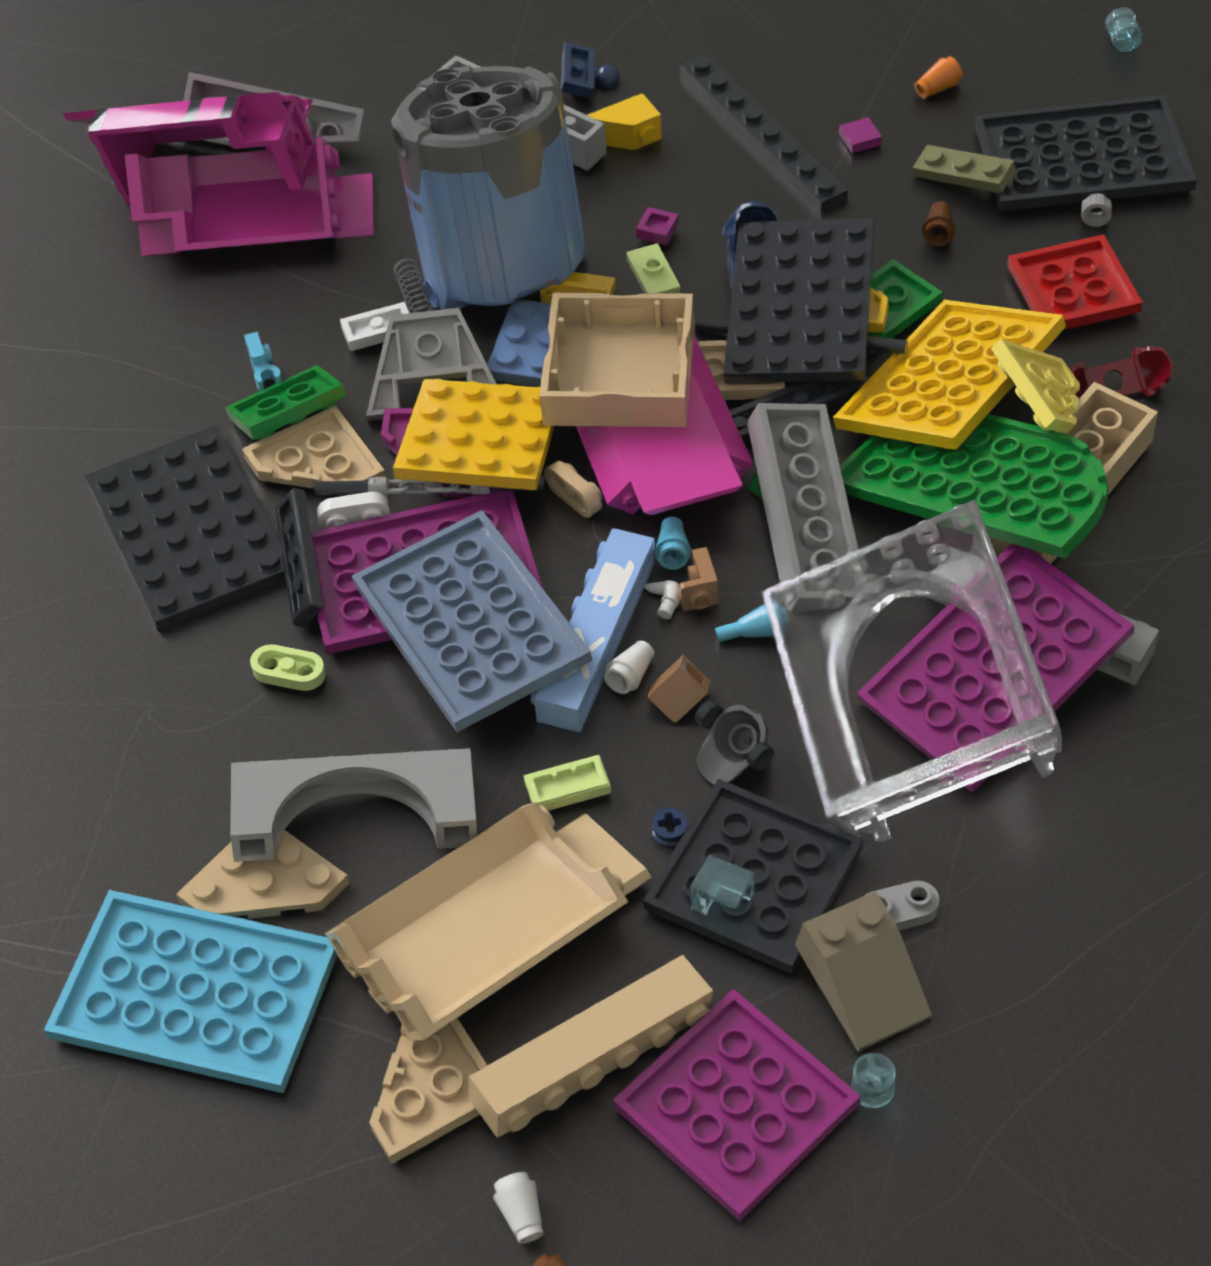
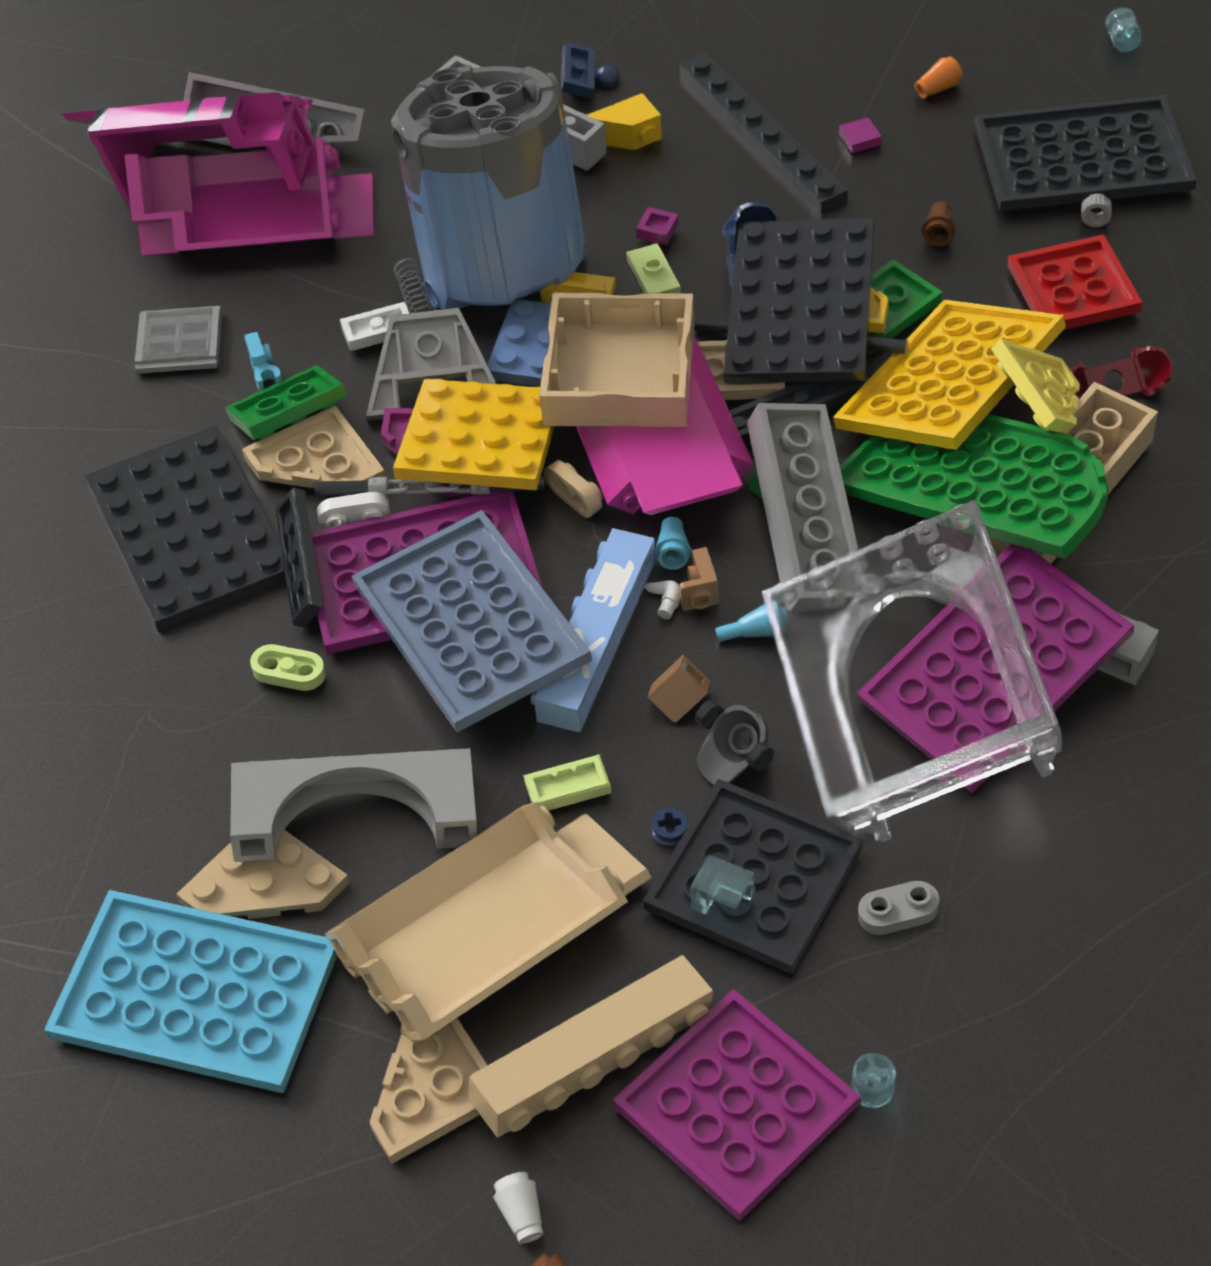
white cone [604,640,654,694] -> none
dark tan slope [795,891,932,1052] -> none
olive plate [913,145,1016,193] -> none
none -> clear piece [135,306,222,374]

